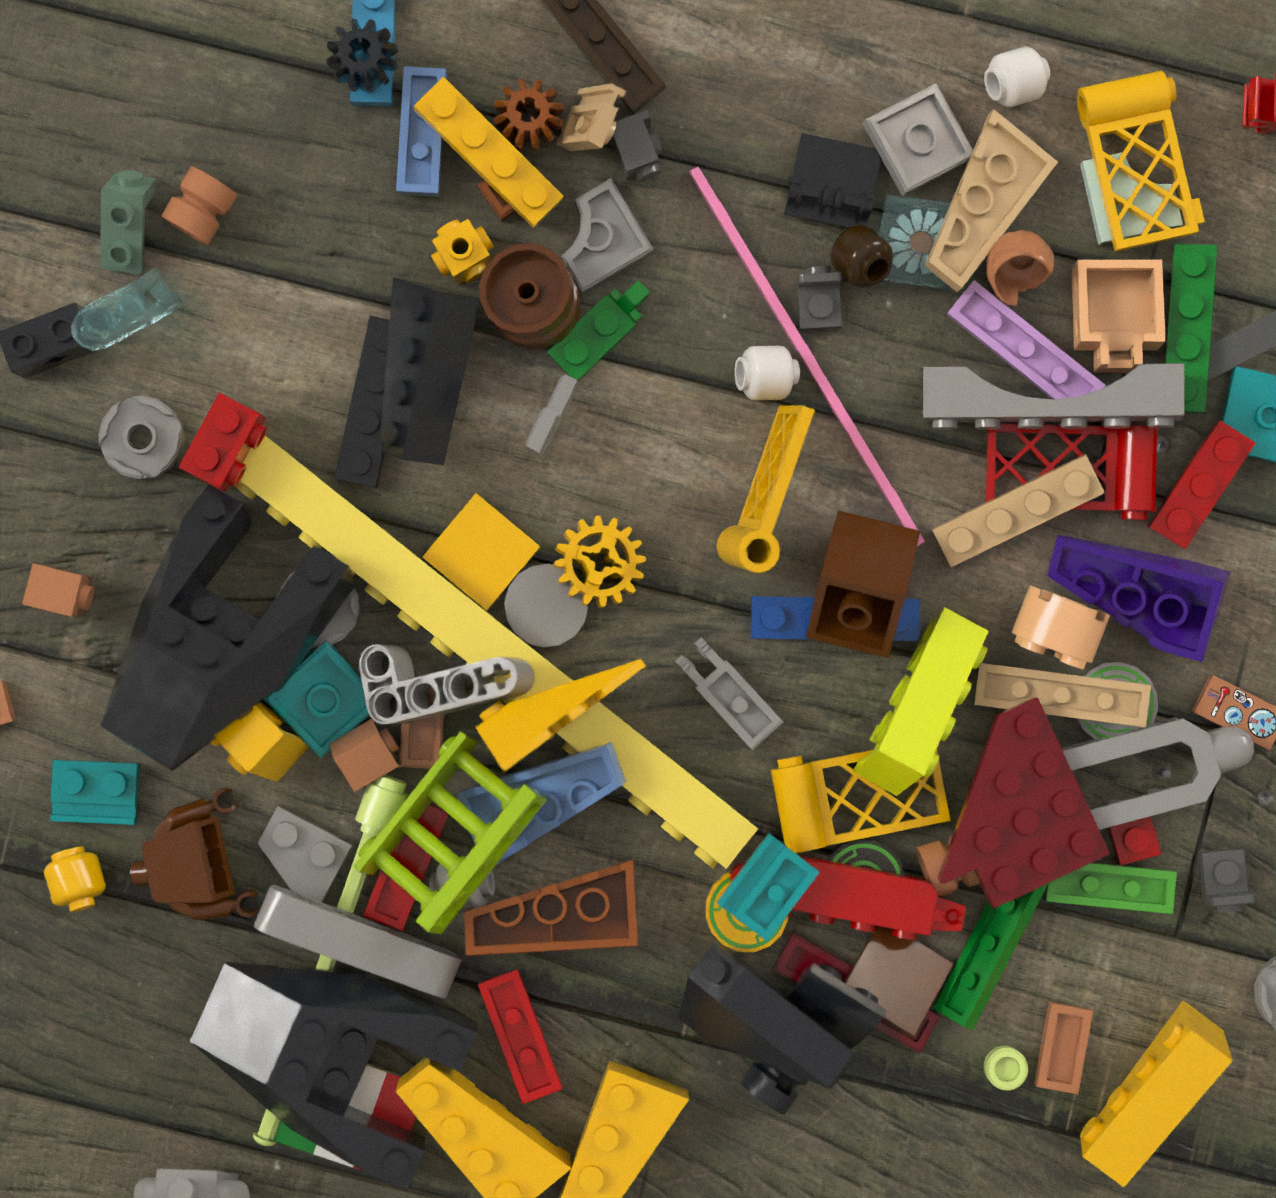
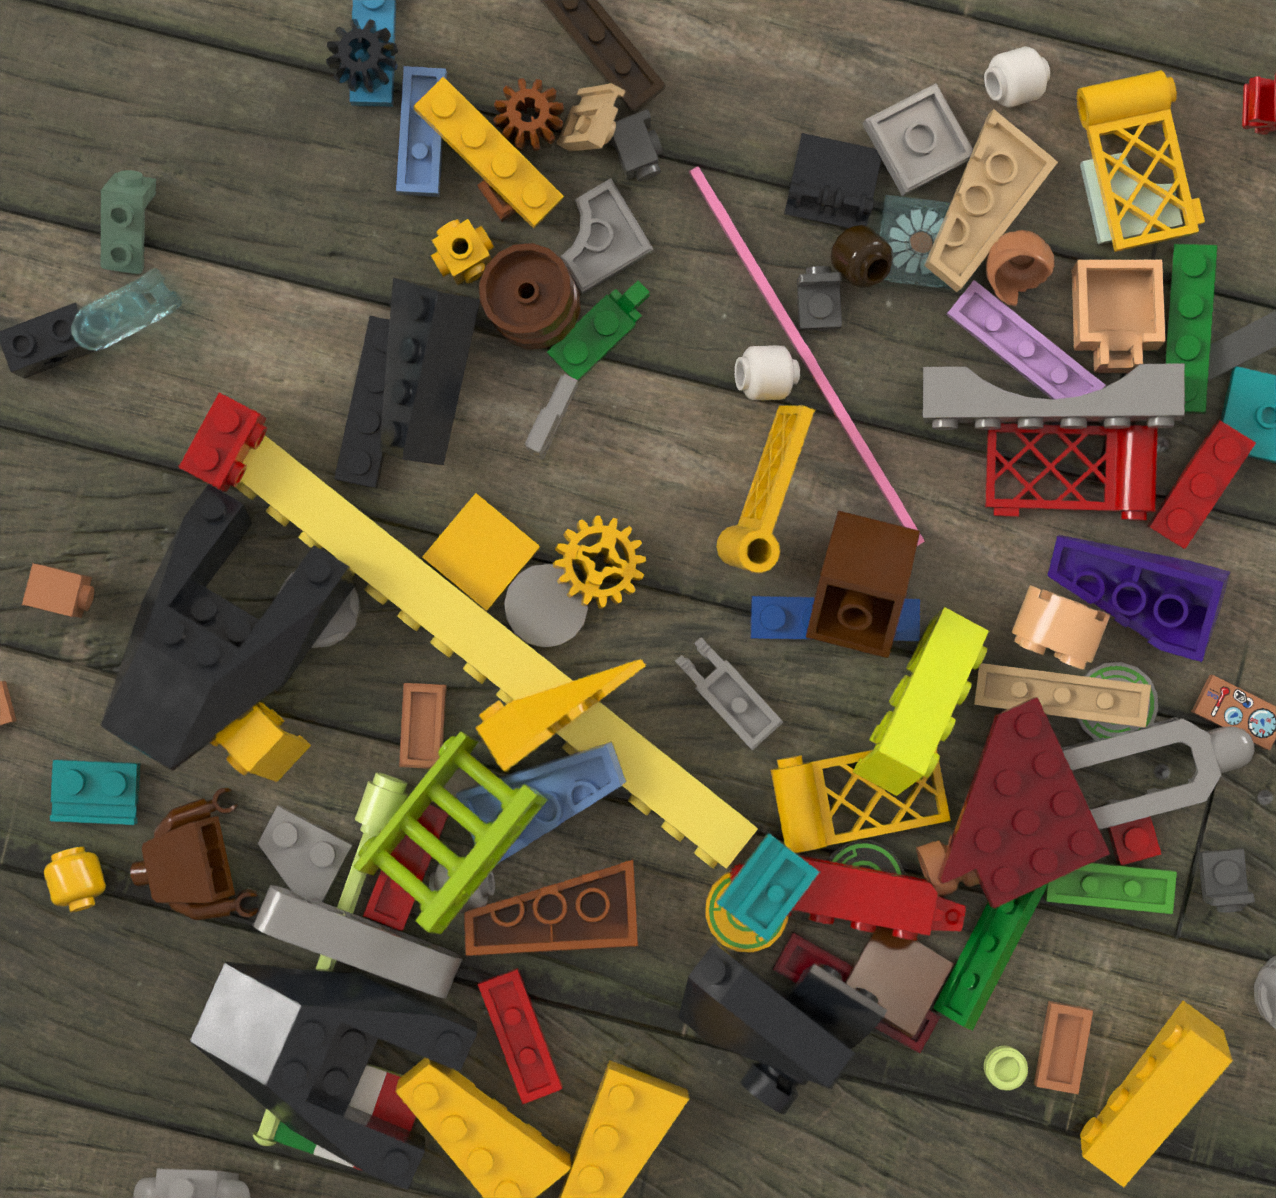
light grey tile [98,395,185,480] -> none
nougat wheel [160,166,238,246] -> none
teal plate [263,640,369,759] -> none
nougat brick [329,719,399,792] -> none
light grey beam [359,645,534,724] -> none
tan plate [932,454,1105,567] -> none

